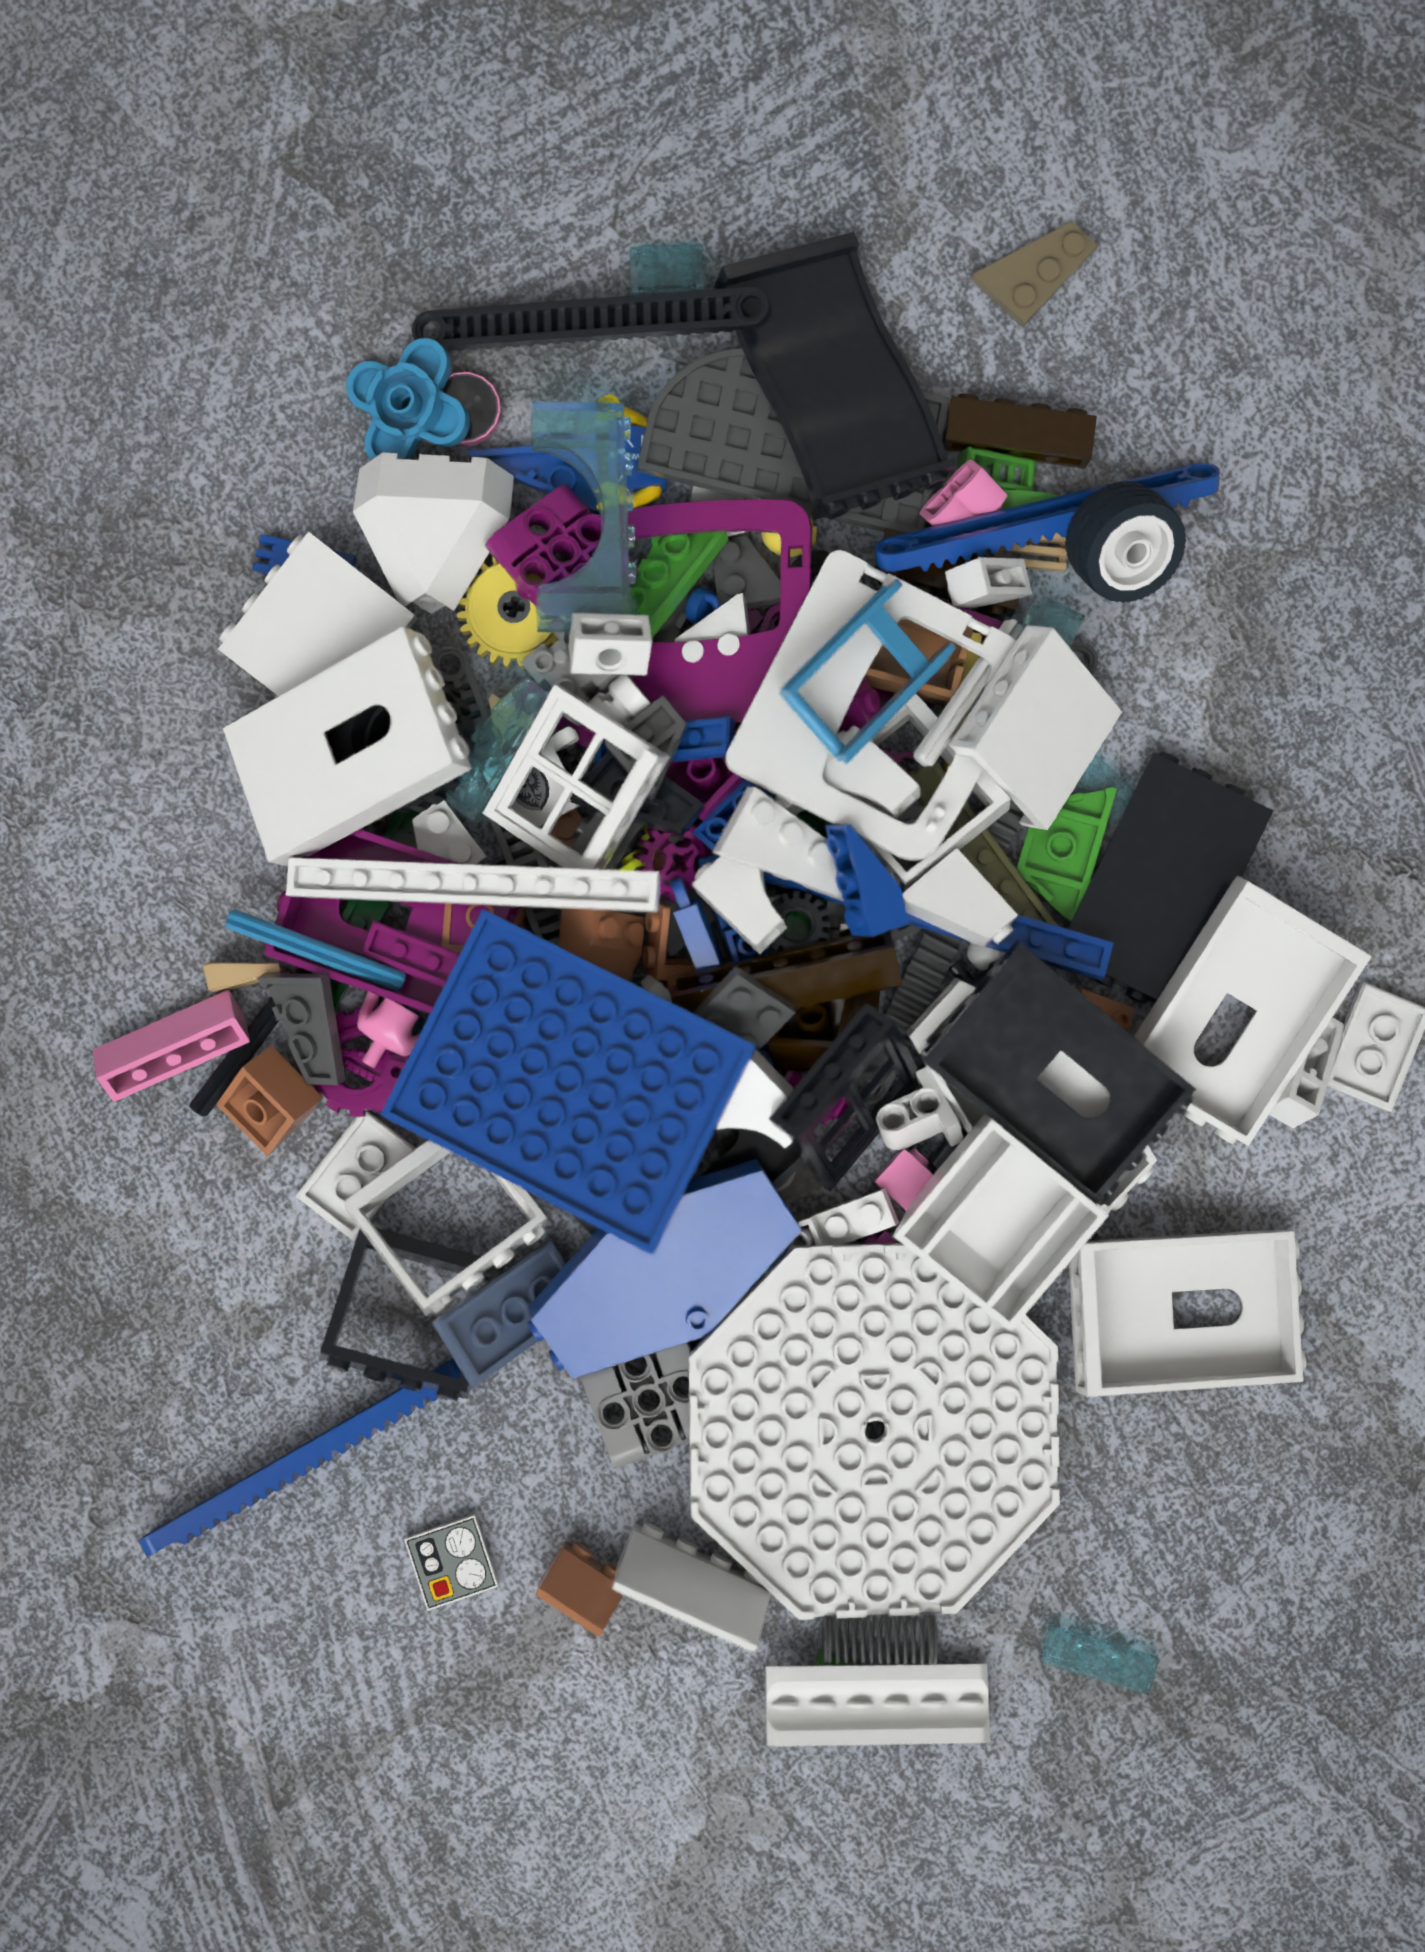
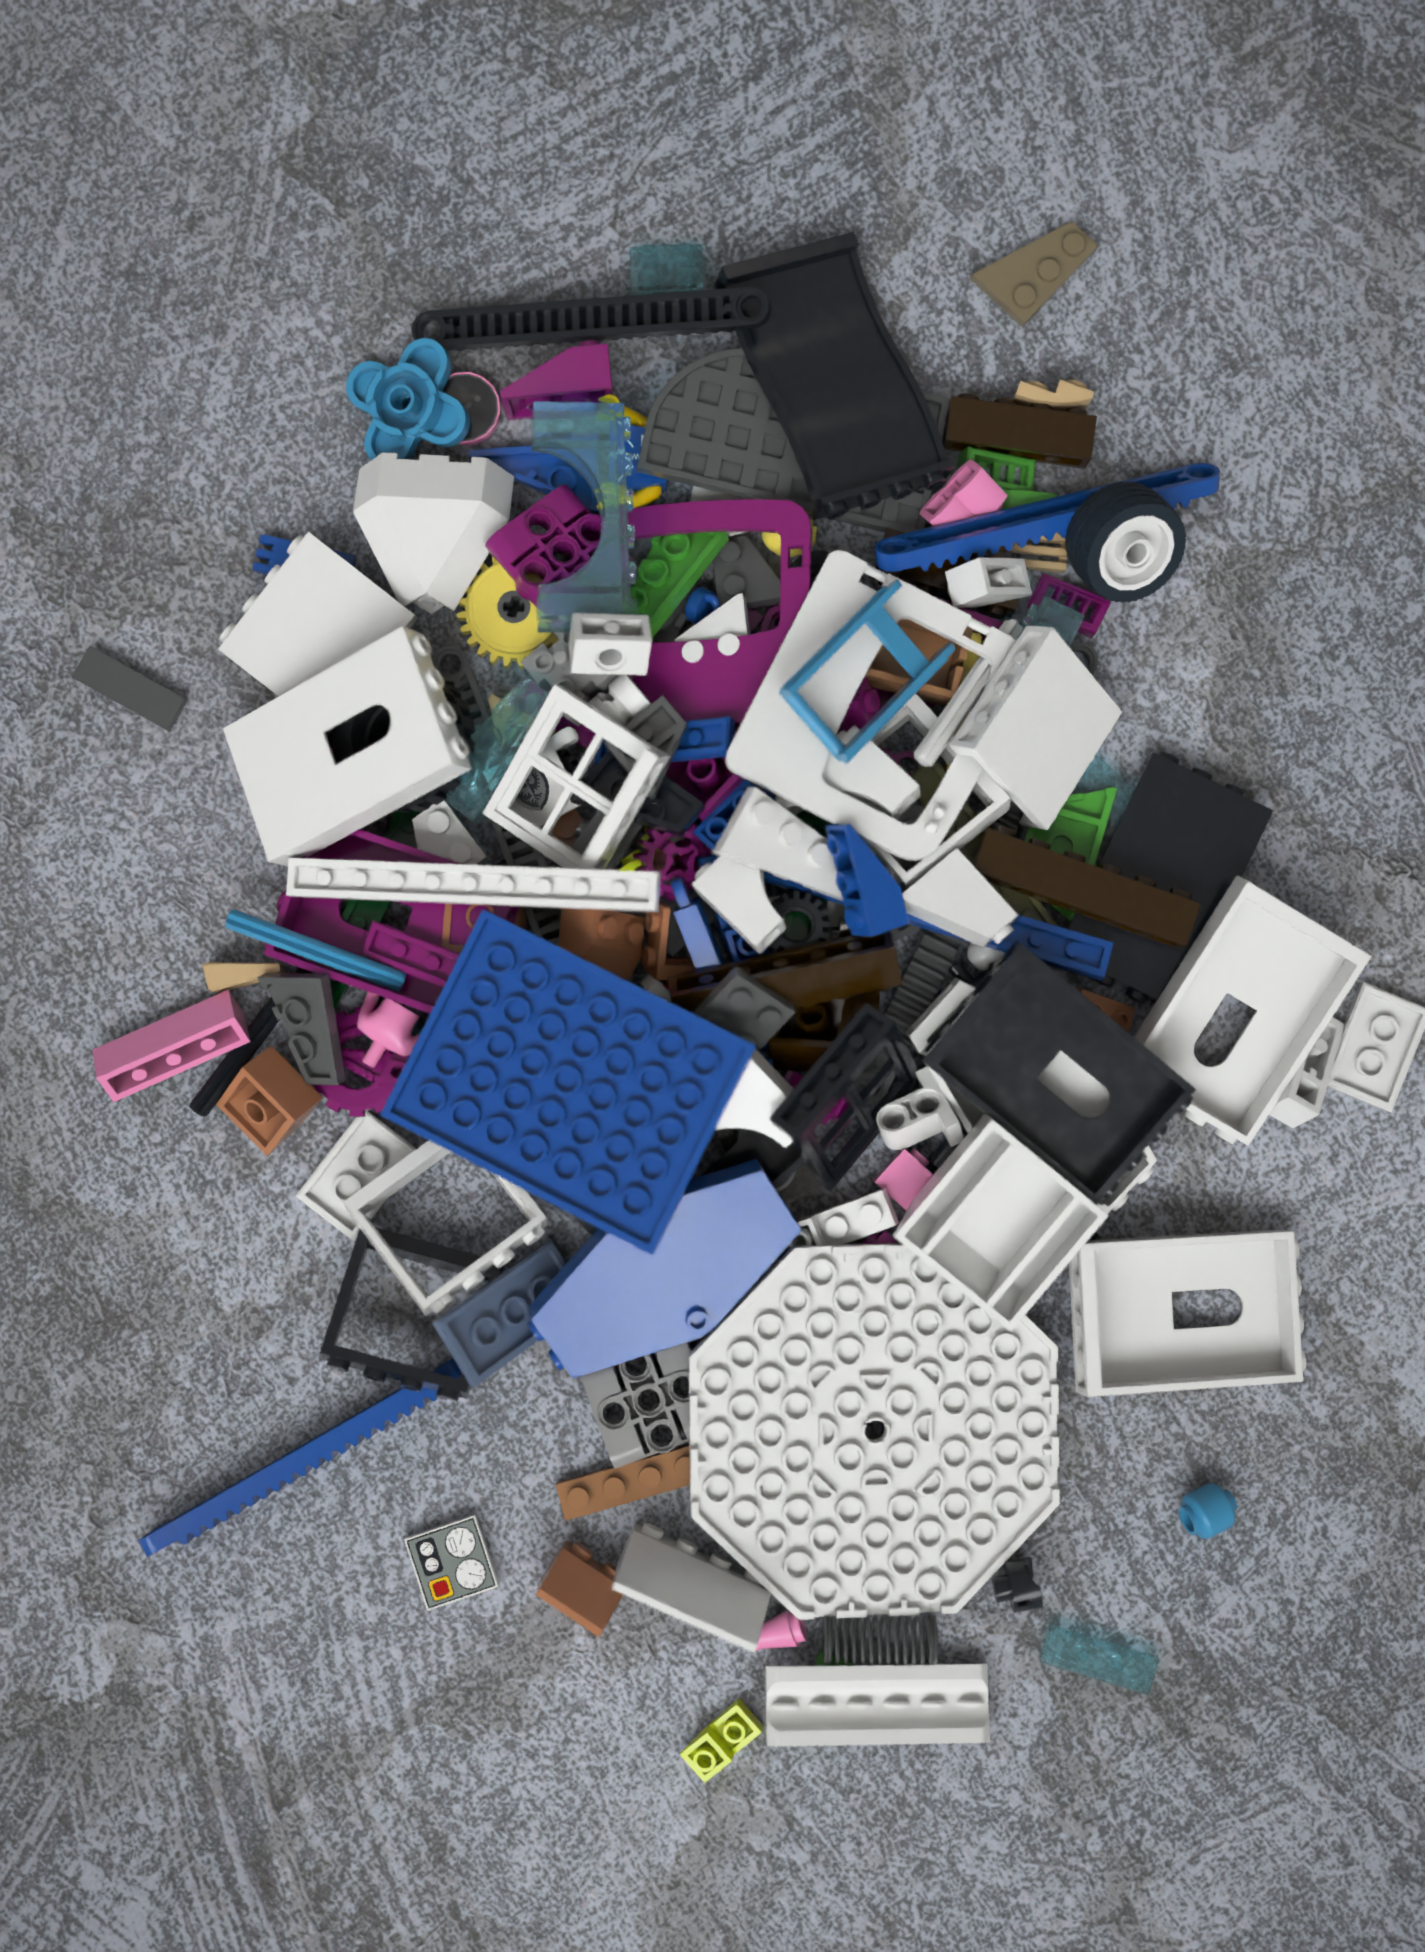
none -> dark grey tile [72,646,188,732]
none -> magenta slope [500,340,613,421]
none -> medium nougat plate [556,1444,690,1521]
none -> neon yellow slope [680,1698,764,1783]
none -> bright pink cone [756,1610,807,1651]
none -> dark brown brick [972,826,1201,949]
none -> black piece [991,1557,1043,1613]
none -> tan slope [1013,380,1094,411]
none -> magenta slope [1026,573,1111,639]
none -> dark azure head [1178,1483,1237,1539]

